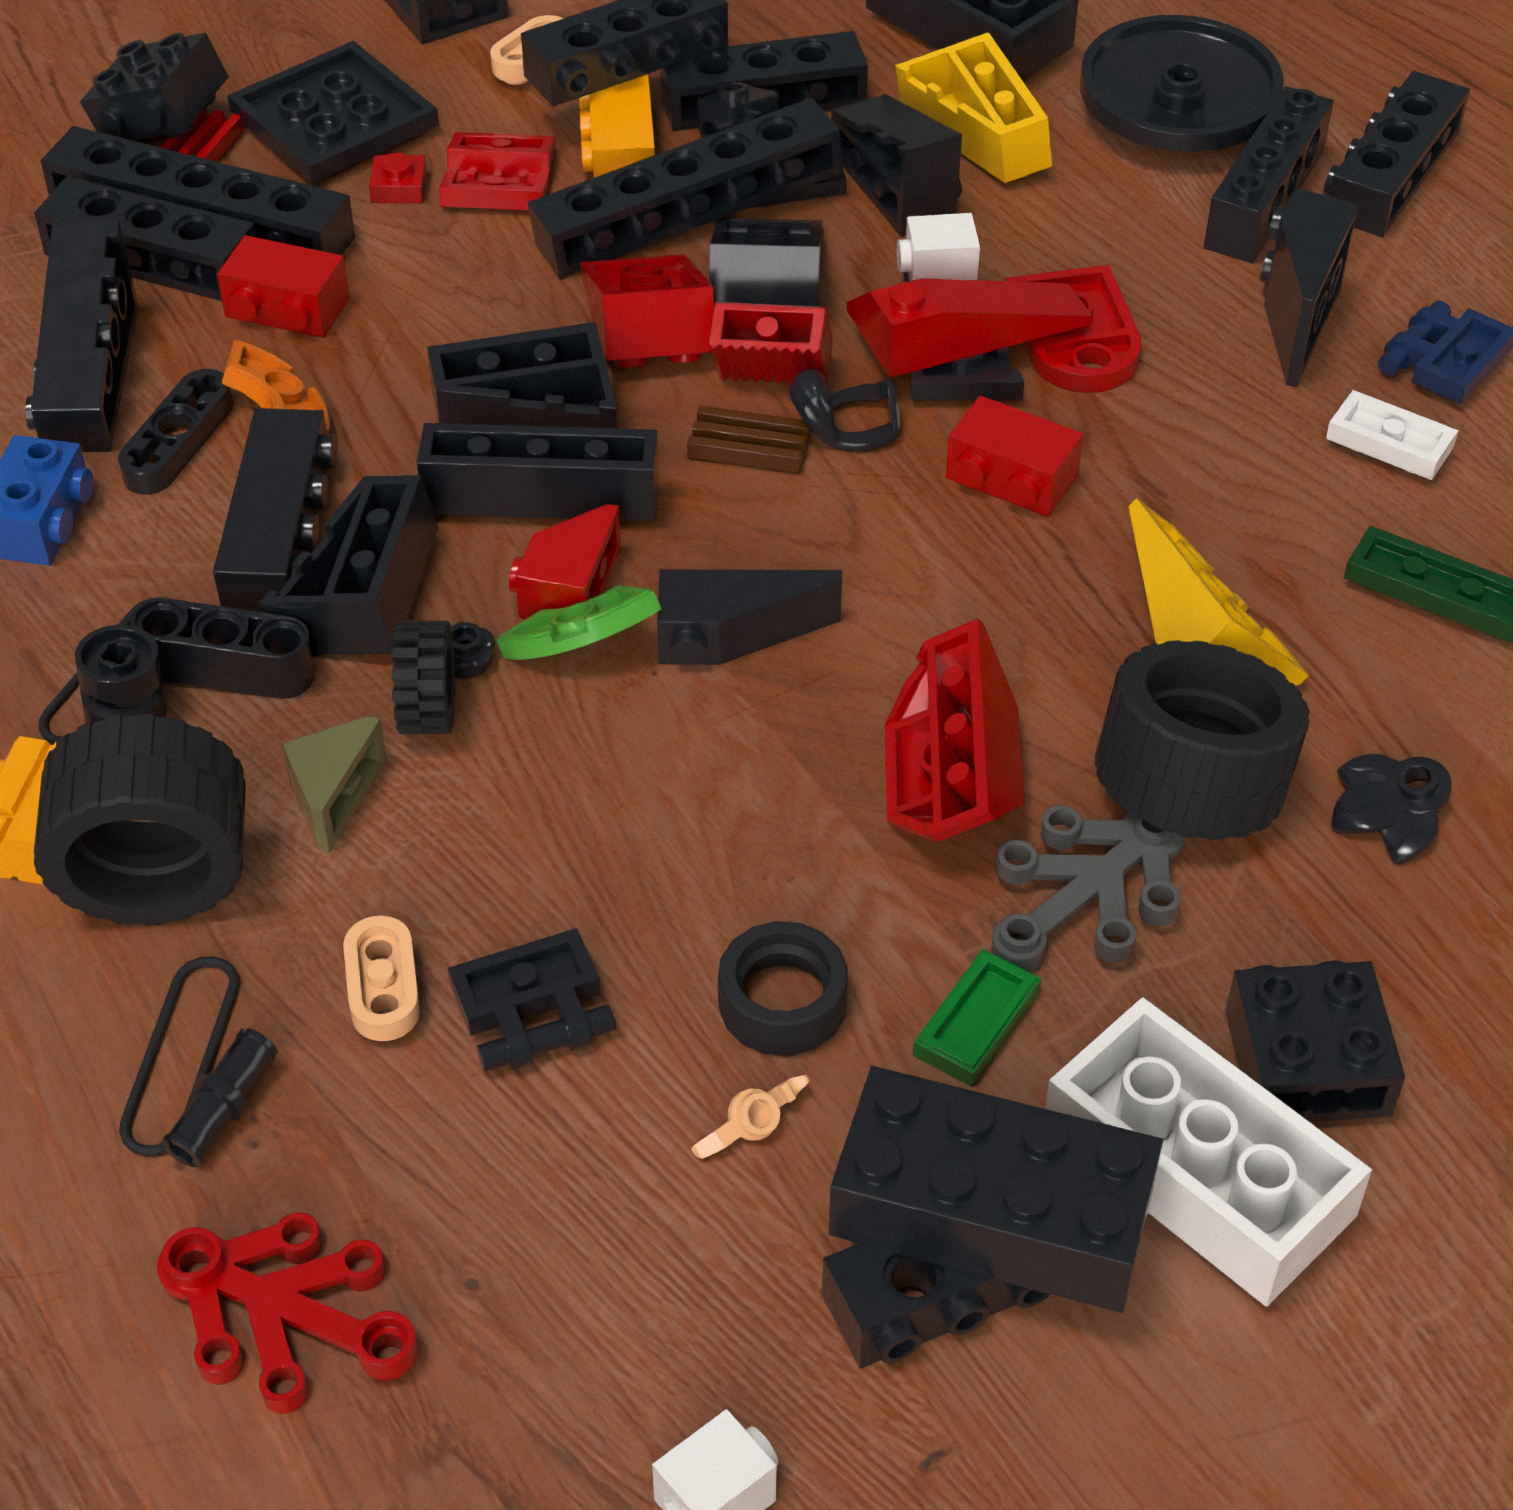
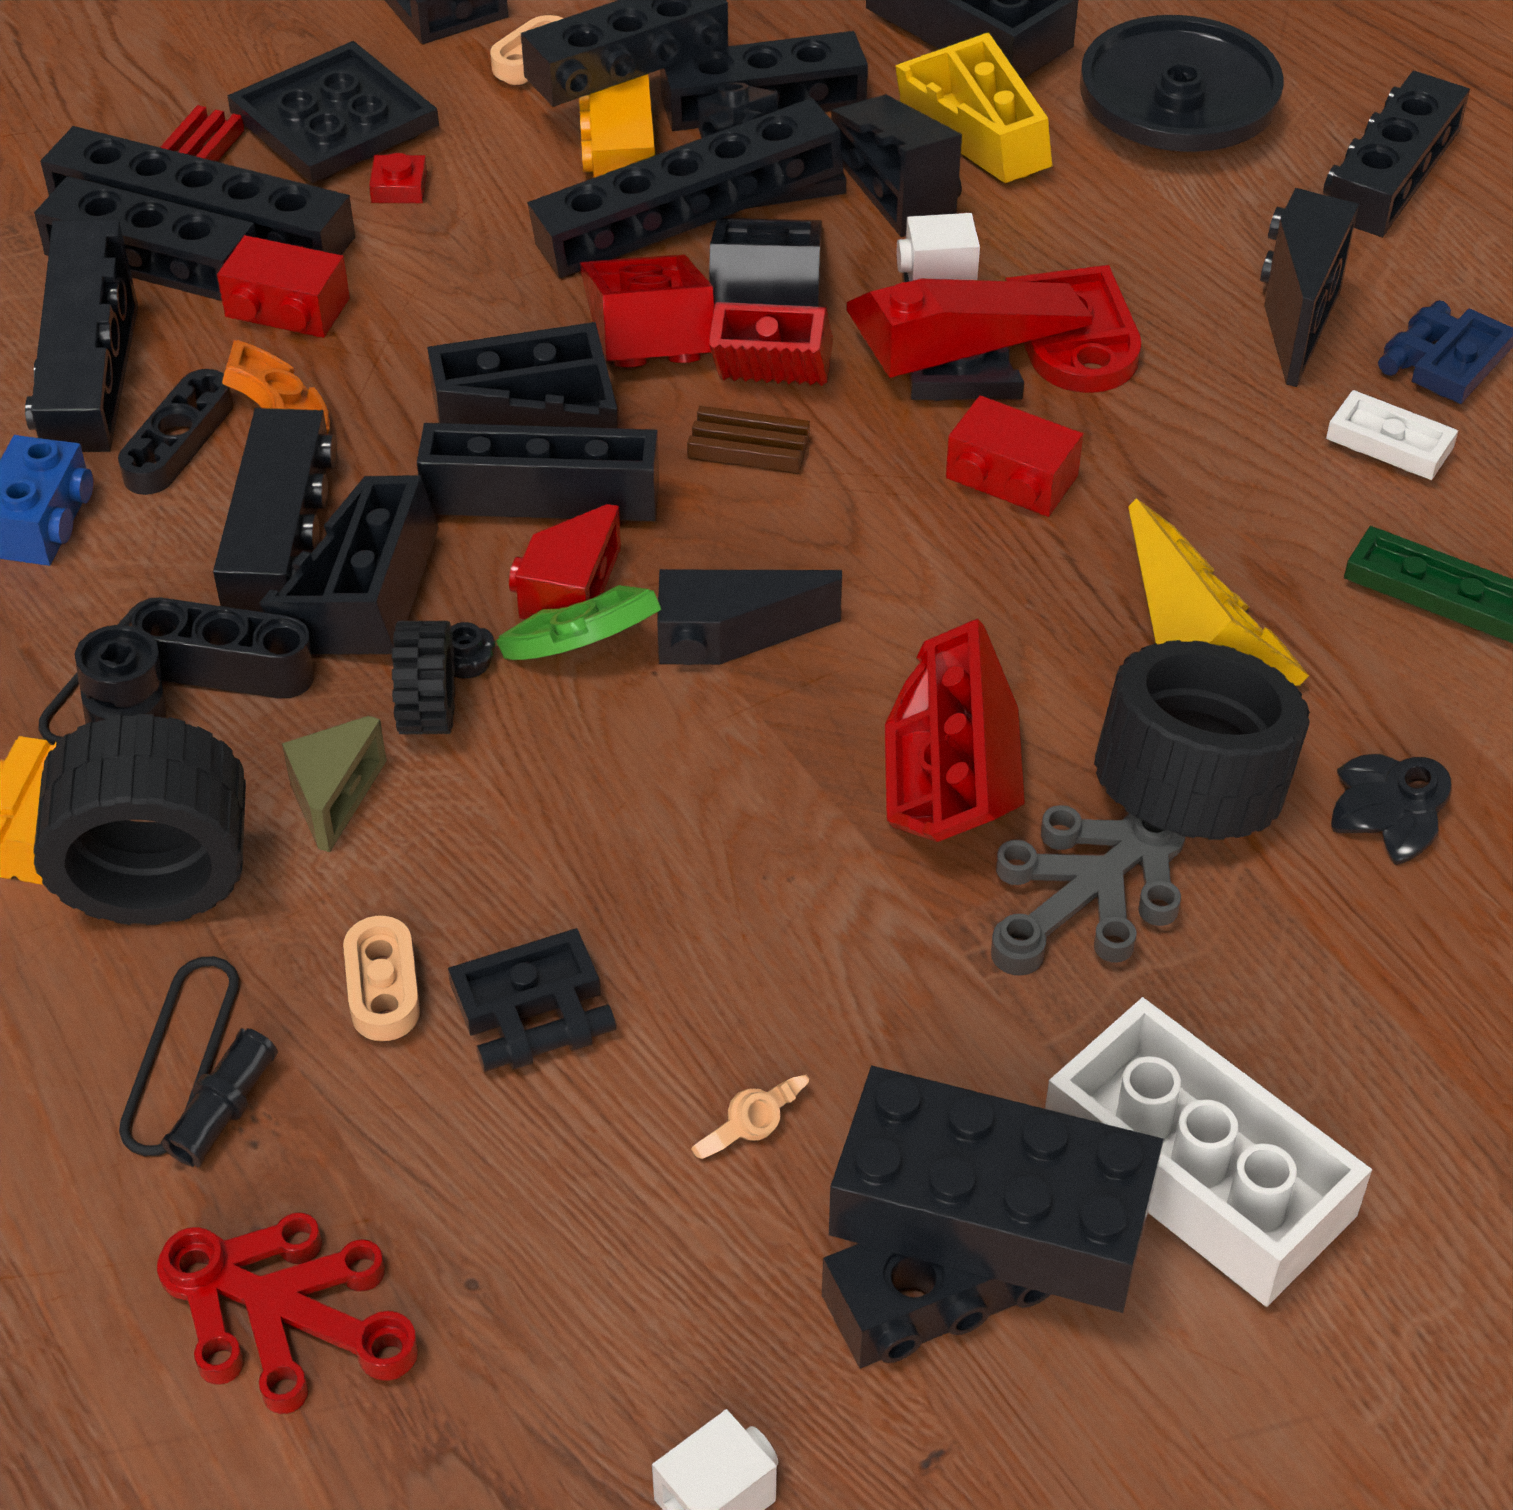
black brick [80,33,229,143] -> none
red slope [439,132,556,210] -> none
black tyre [718,921,848,1056] -> none
black piece [789,368,901,452] -> none
green tile [913,949,1042,1087] -> none
black brick [1203,86,1334,264] -> none
black brick [1225,960,1405,1122] -> none

